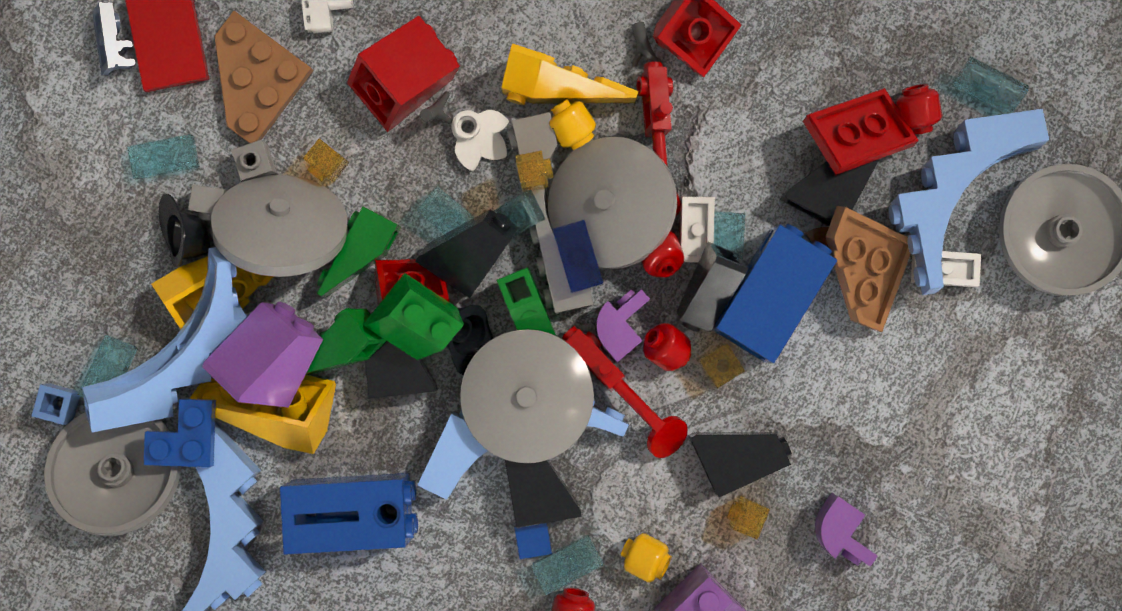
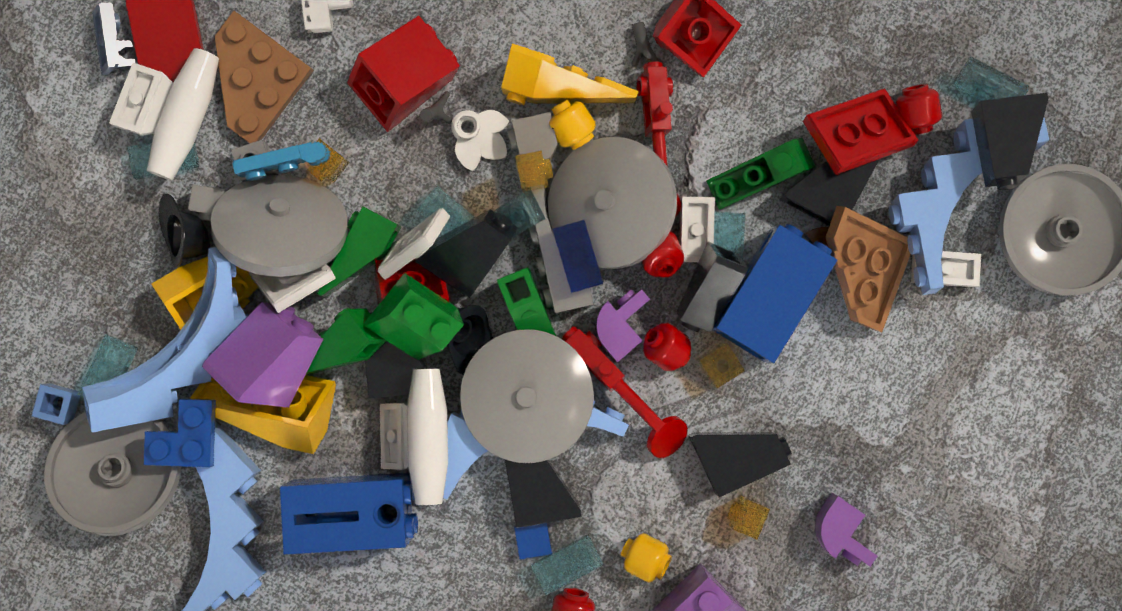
none -> white plate [109,48,219,181]
none -> dark azure hinge [232,141,331,181]
none -> white plate [249,264,336,313]
none -> white plate [377,208,450,280]
none -> white plate [380,369,448,505]
none -> green slope [706,138,816,210]
none -> black slope [971,93,1049,190]

